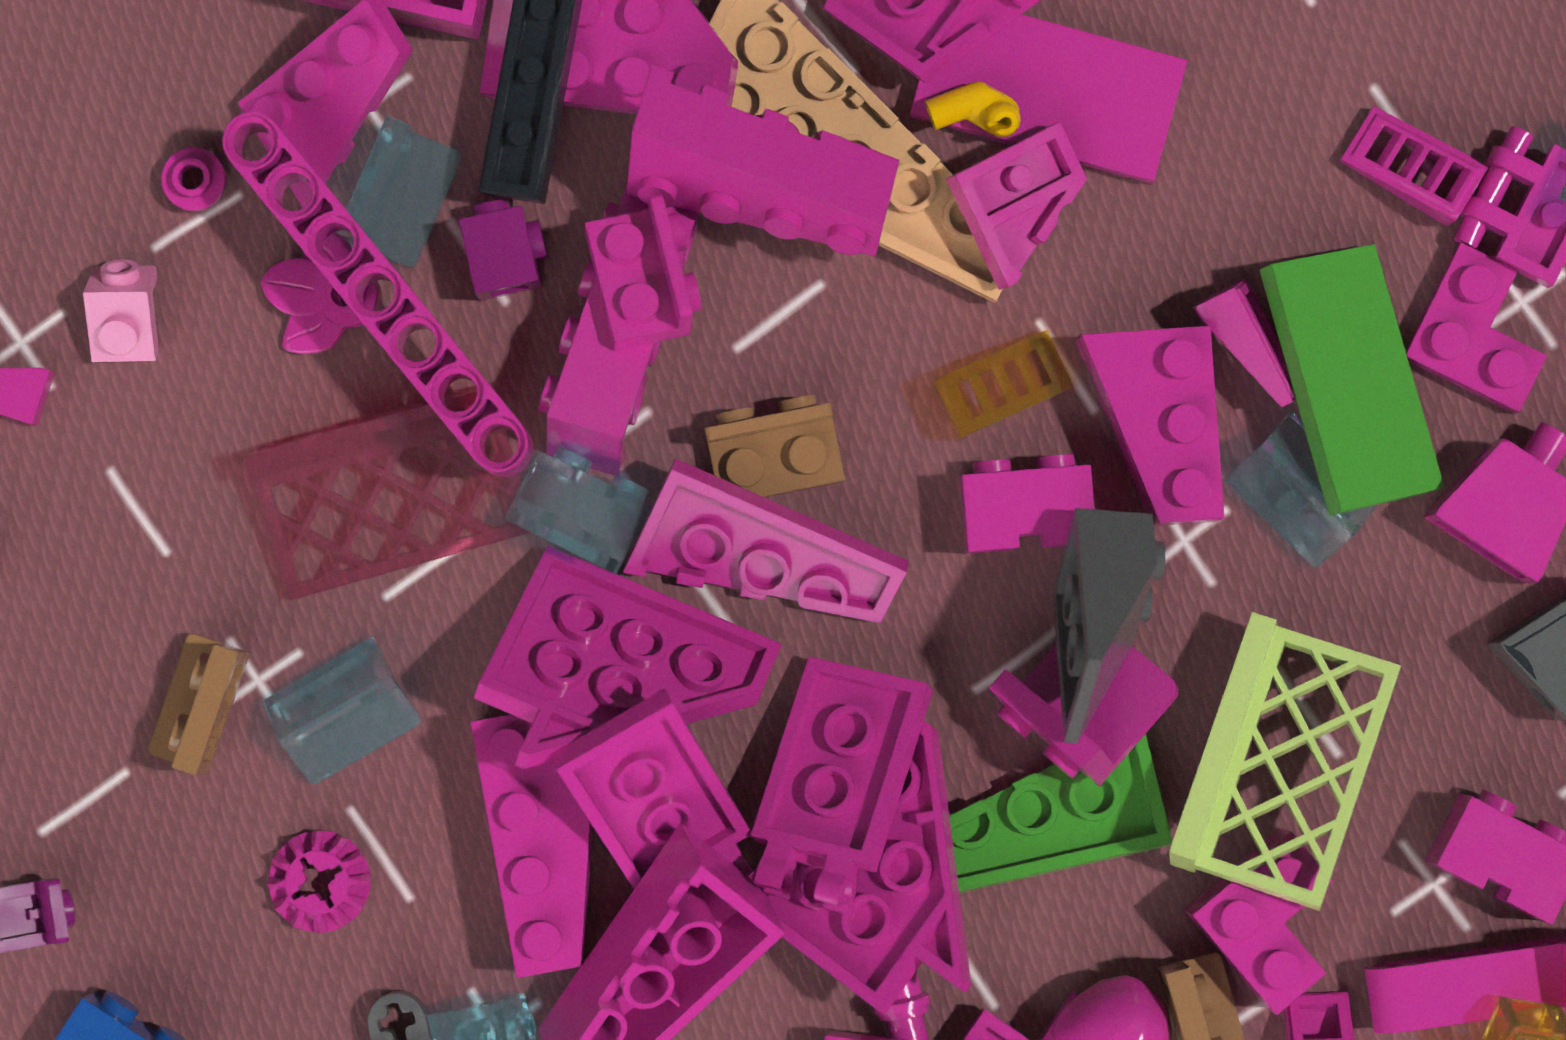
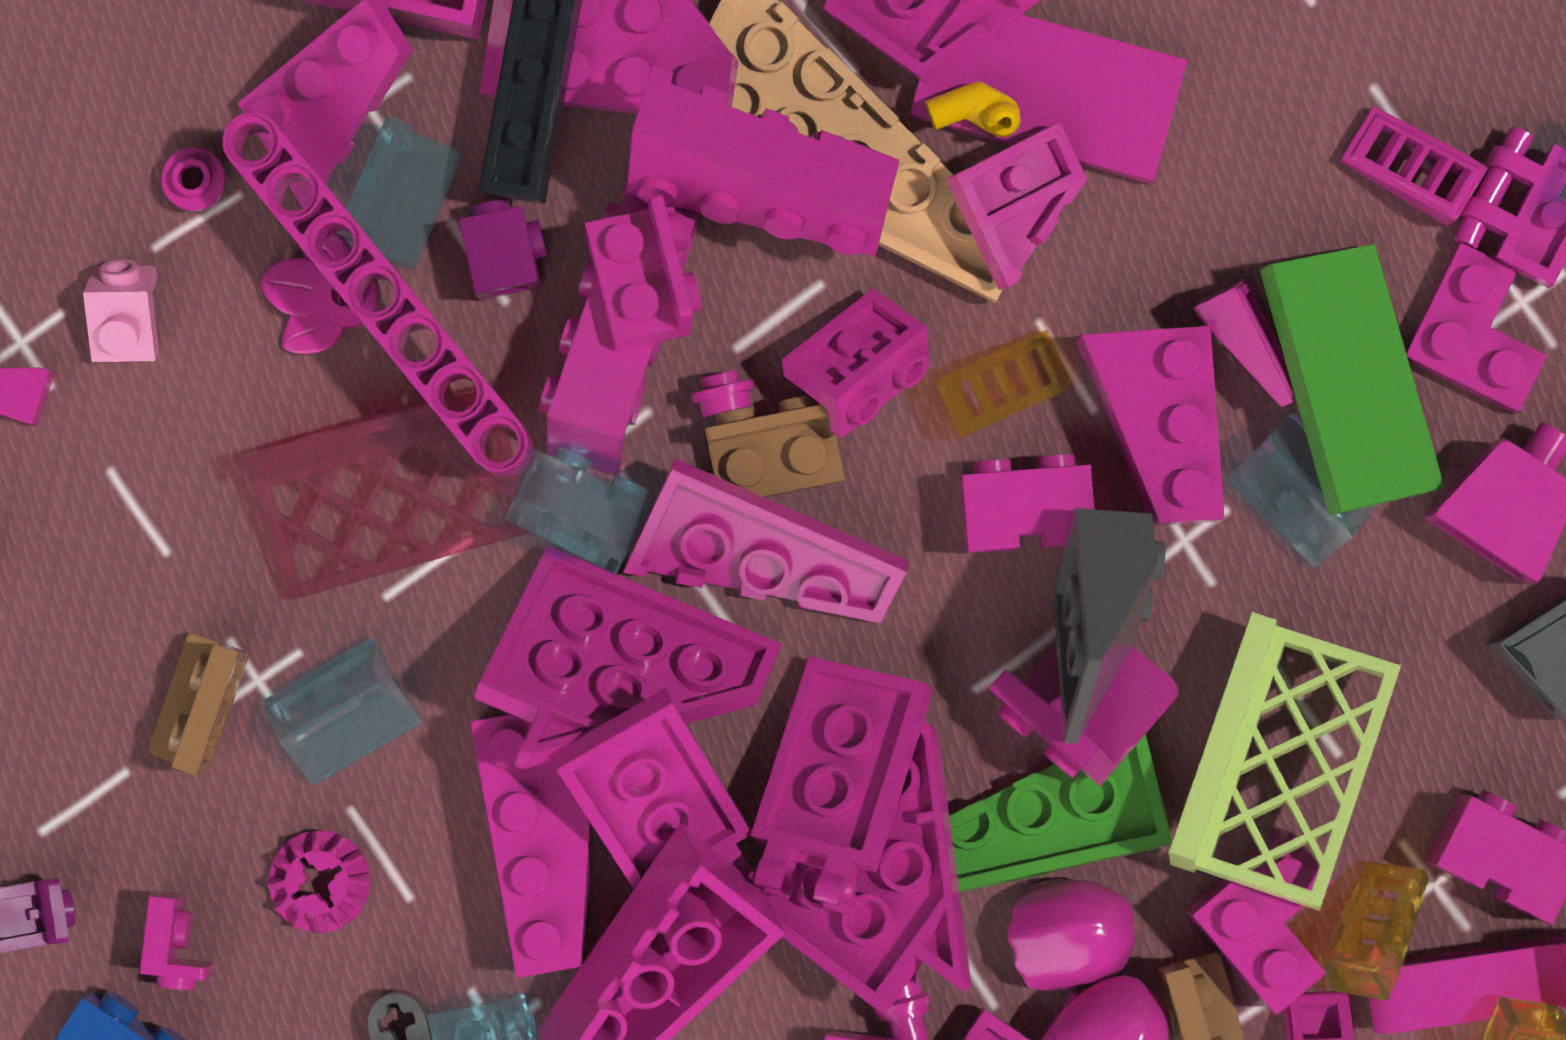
none -> dark pink bracket [140,892,214,990]
none -> dark pink plate [691,370,755,418]
none -> dark pink bracket [782,288,930,438]
none -> dark pink hair [1007,879,1136,991]
none -> clear yellow slope [1319,861,1429,1001]

